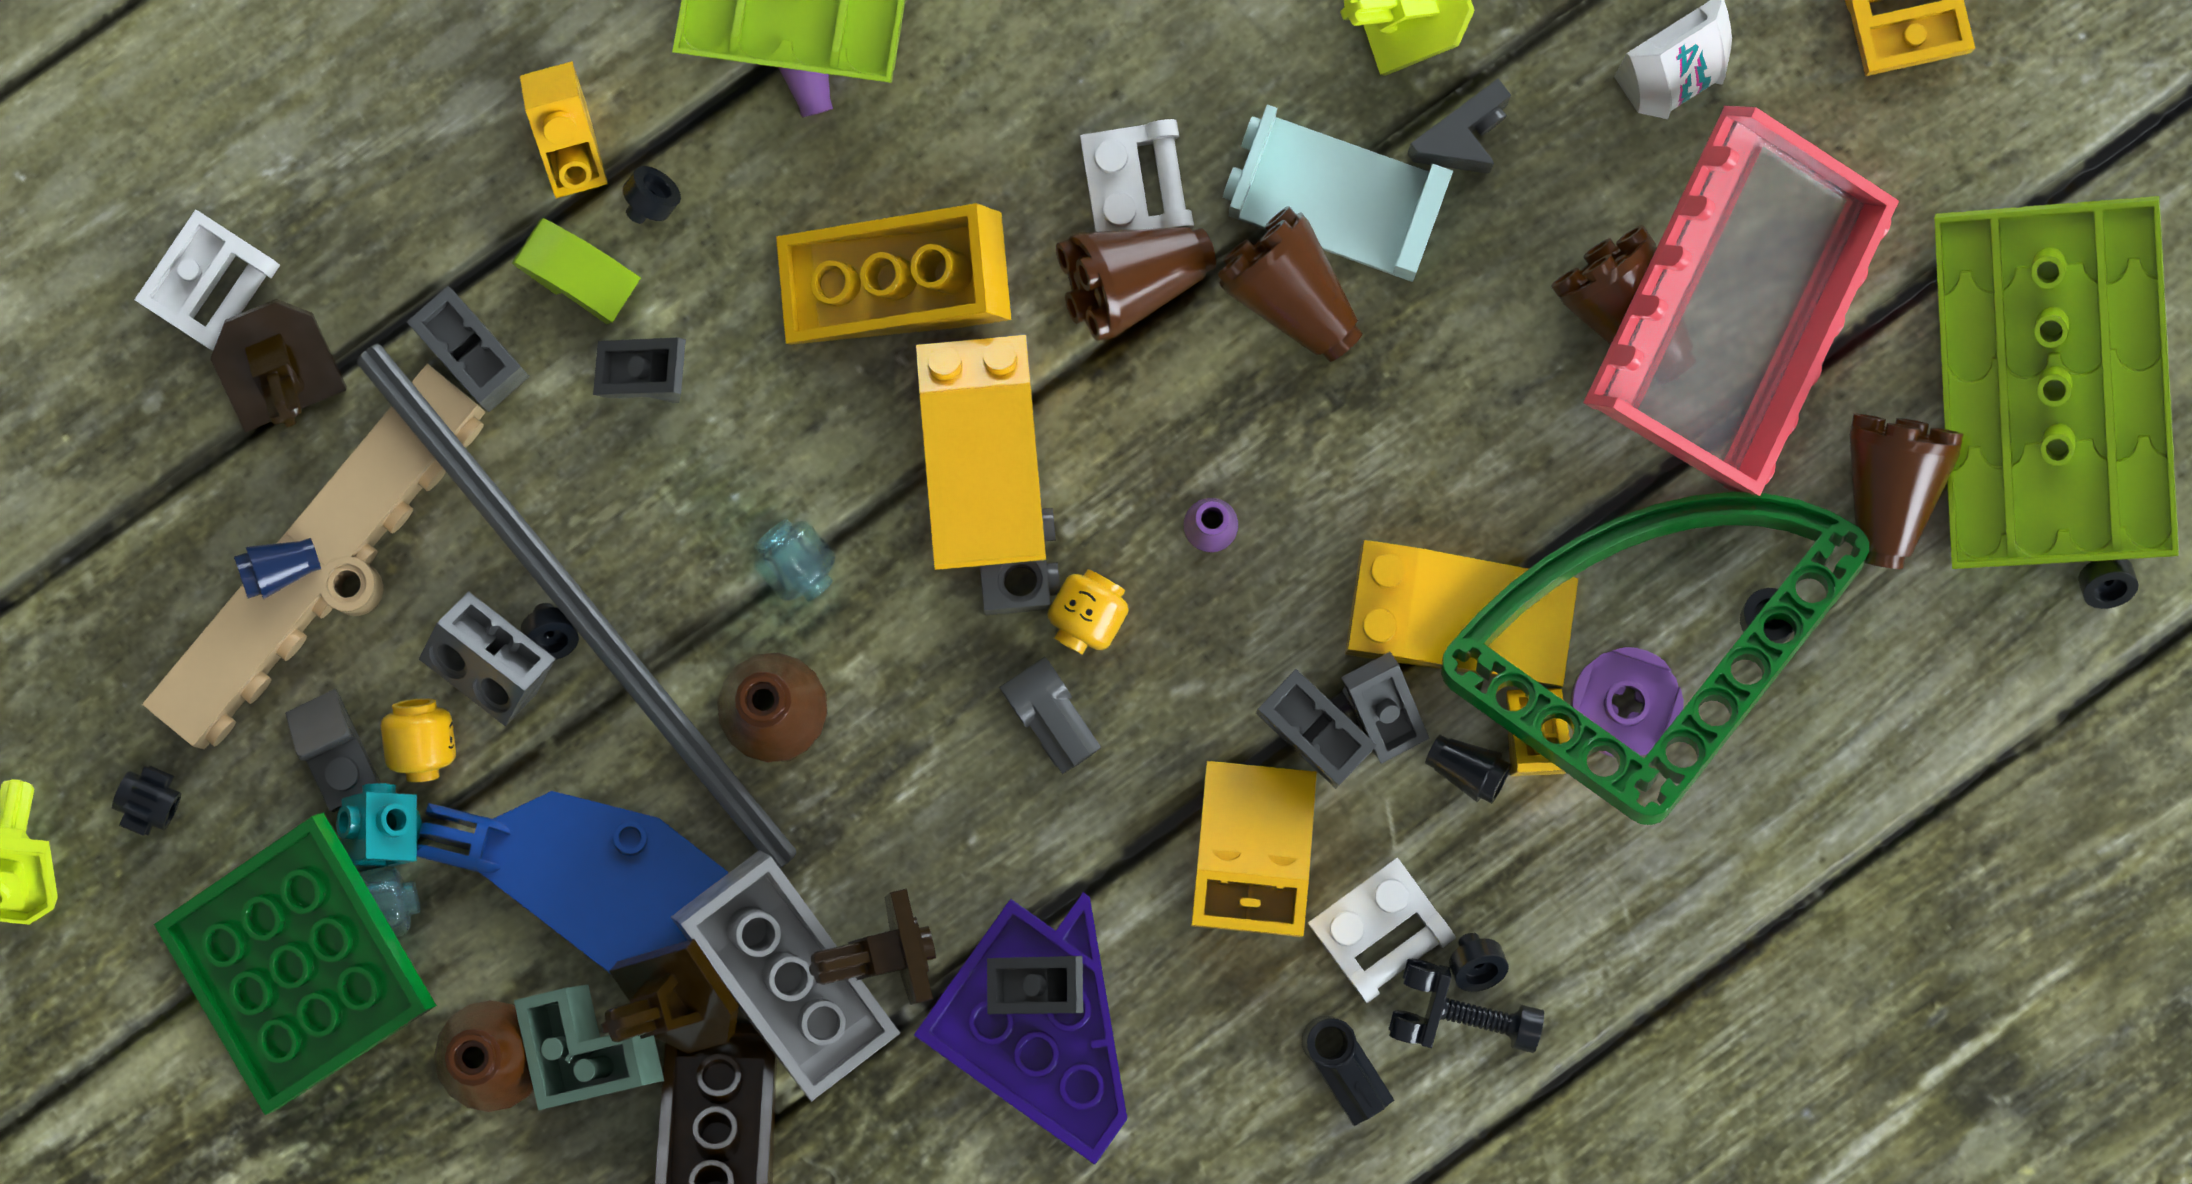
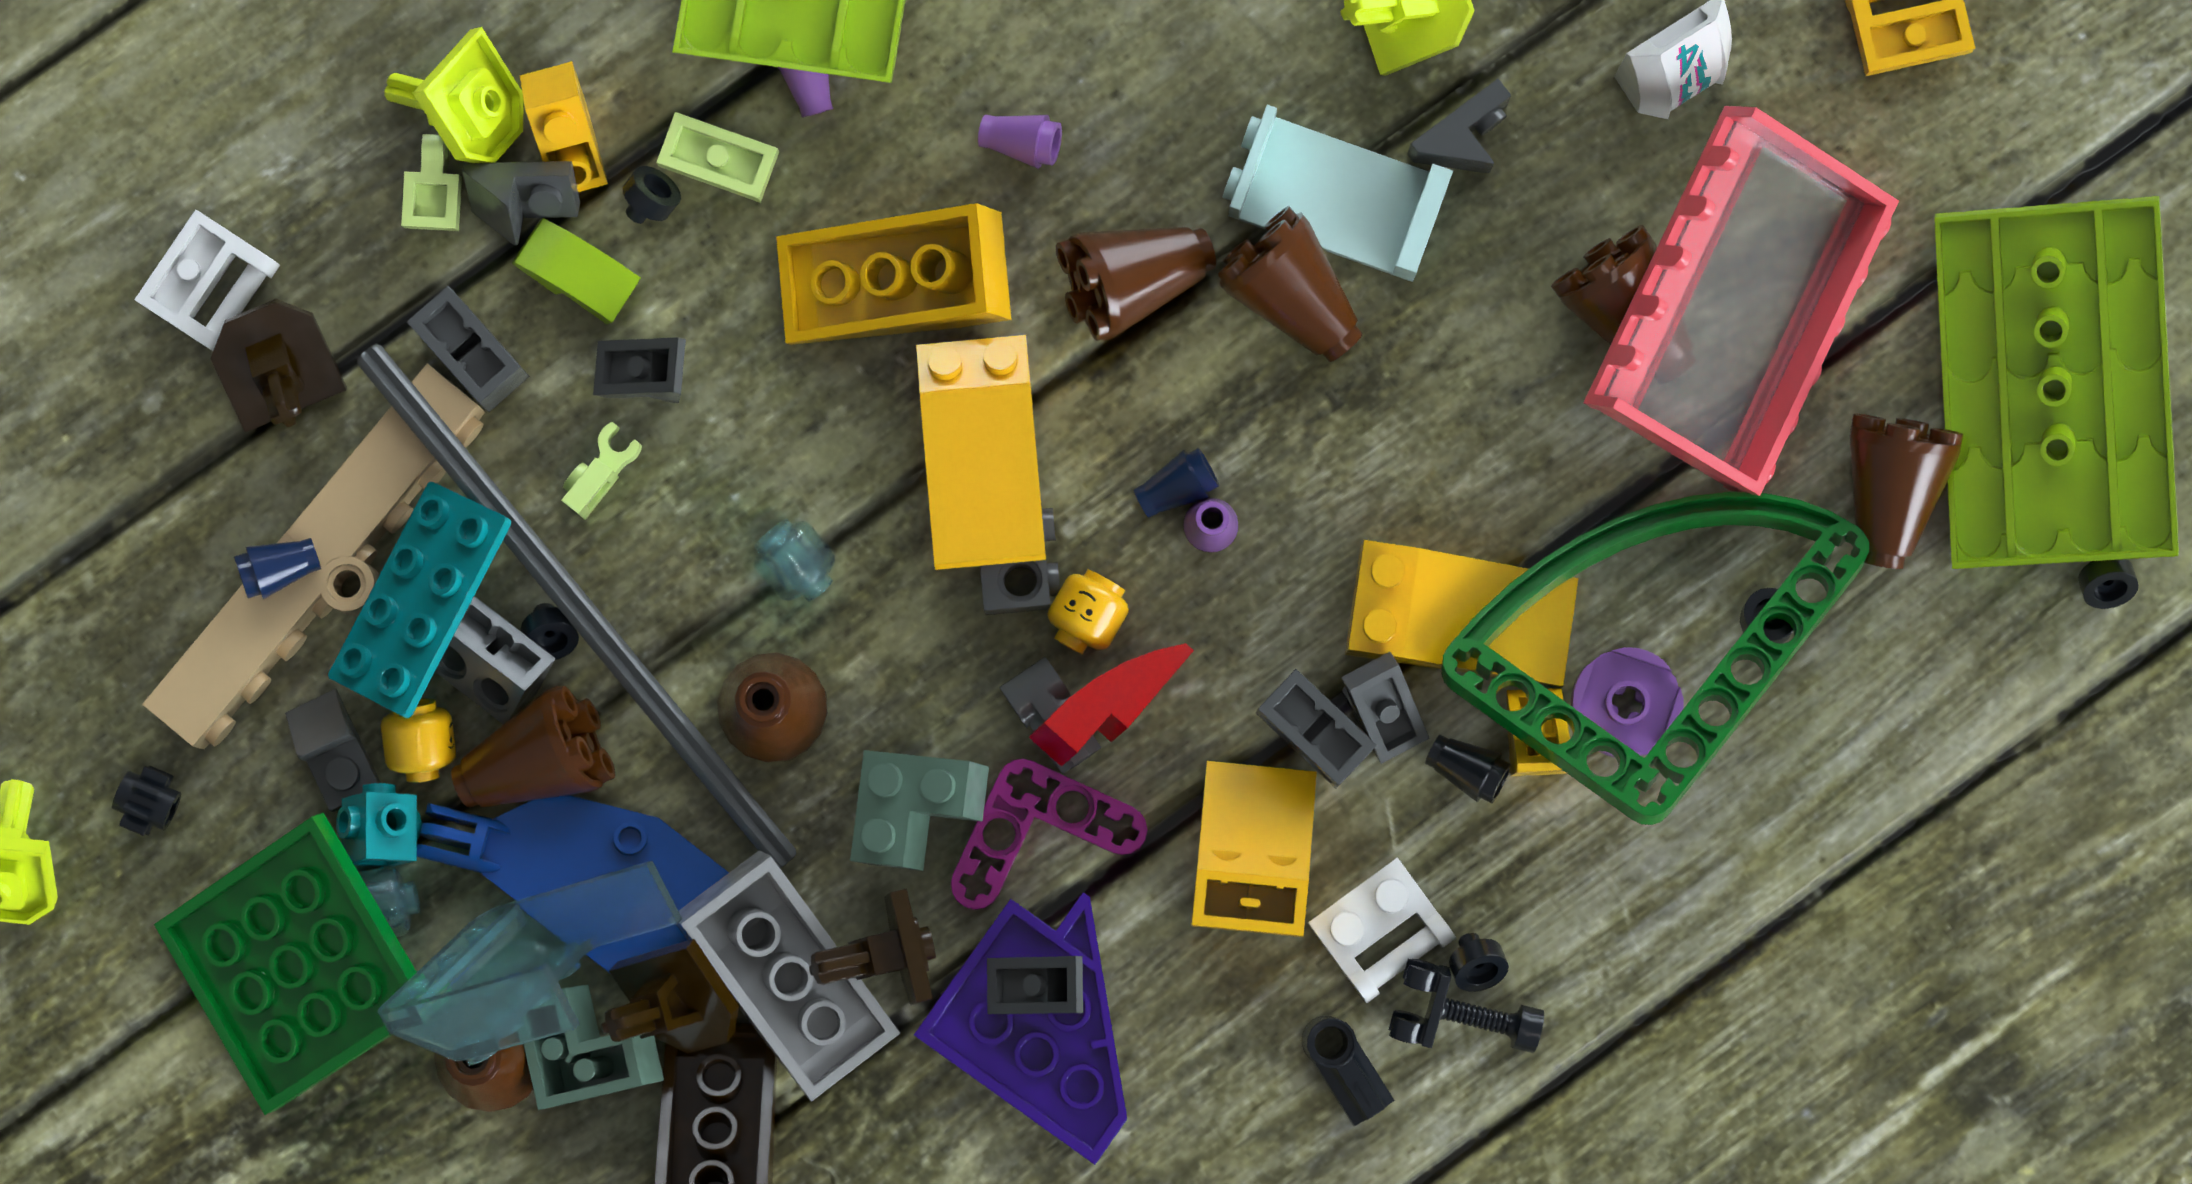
white plate [1080,119,1194,232] -> none
none -> teal bracket [328,481,511,718]
none -> clear light blue windscreen [377,861,682,1065]
none -> neon yellow piece [384,27,524,163]
none -> yellowish green plate [401,134,462,231]
none -> reddish brown cone [451,686,615,808]
none -> dark grey slope [462,161,580,245]
none -> yellowish green plate [561,422,642,520]
none -> yellowish green plate [656,112,779,203]
none -> sand green brick [850,750,989,871]
none -> magenta beam [951,759,1147,910]
none -> medium lavender cone [978,115,1062,169]
none -> red slope [1029,643,1194,767]
none -> dark blue cone [1134,448,1219,518]

